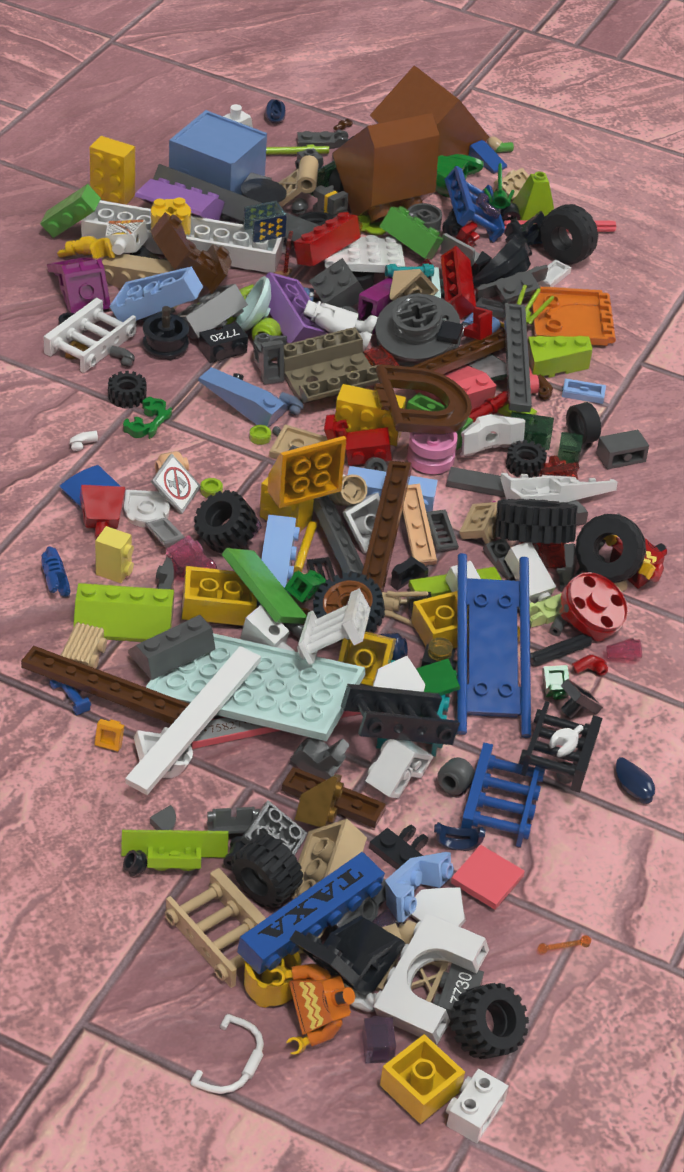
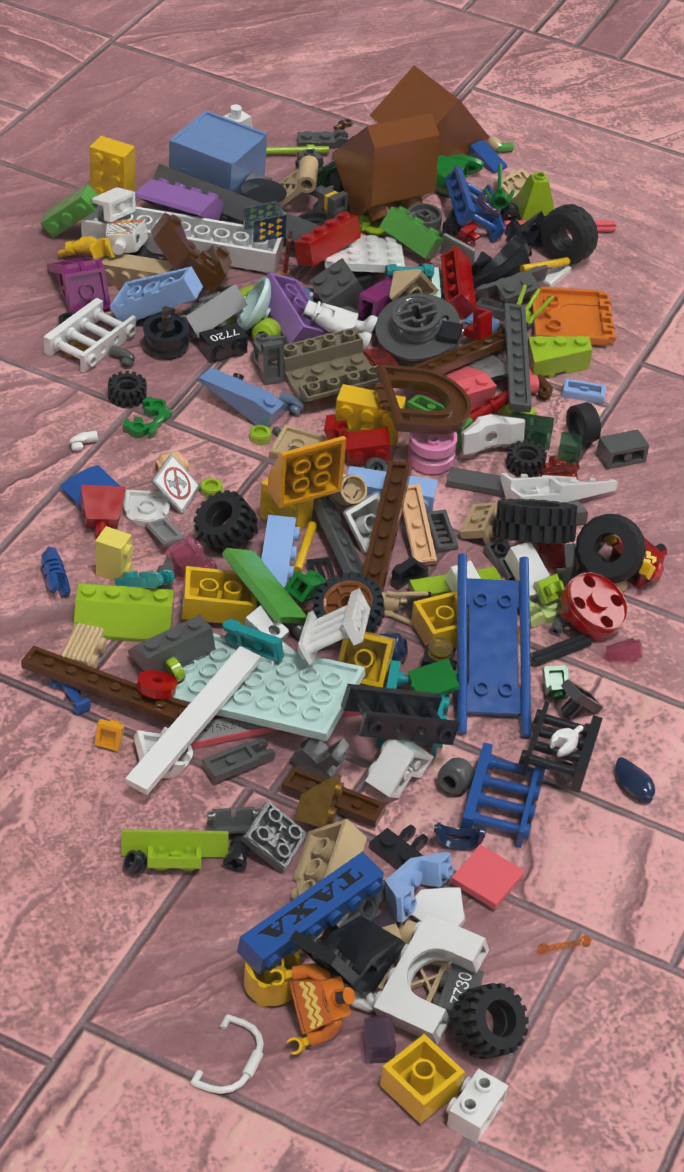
dark grey tile [150,805,176,830] -> none
yellow brick [151,197,191,236] -> none
tan fence [165,868,266,988] -> none
black tyre [231,833,303,908] -> none
dark blue arm [265,99,286,123] -> none
dark grey hinge [292,198,308,215] -> none
white slope [373,656,425,692] -> none
red arm [571,655,608,676] -> none
none -> white panel [92,187,136,222]
none -> teal hinge [115,570,175,588]
none -> red piece [136,670,178,699]
none -> lime tile [165,657,186,682]
none -> dark grey hinge [202,738,276,783]
none -> teal hinge [222,619,284,662]
none -> yellow bar [520,257,570,272]
none -> lime tile [534,574,565,605]

